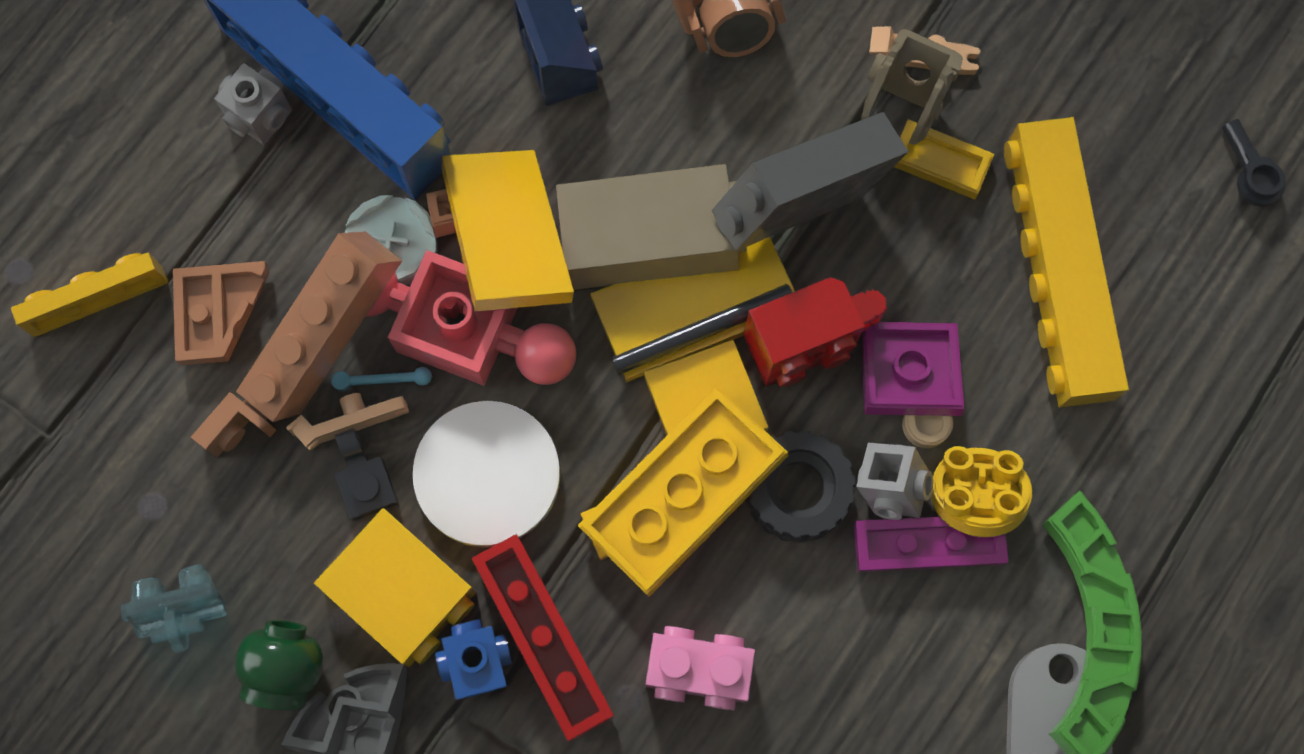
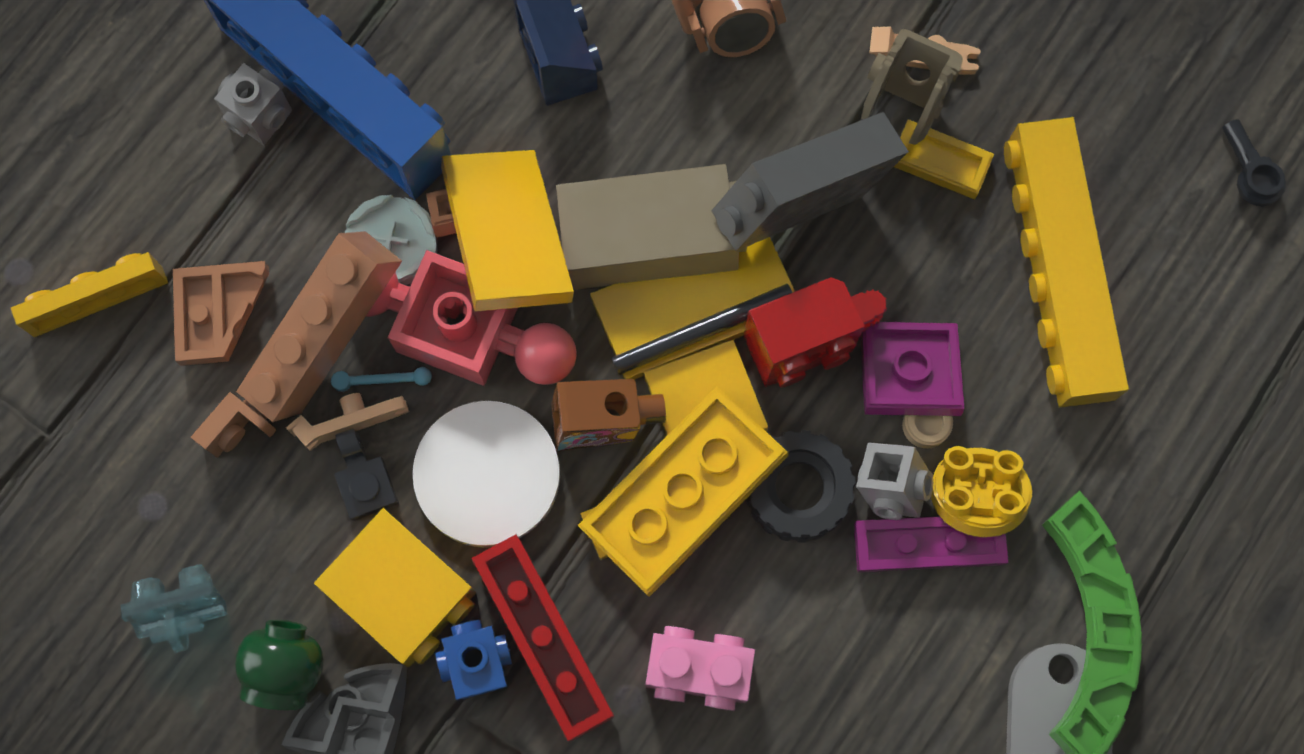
none -> dark orange torso [551,379,666,451]

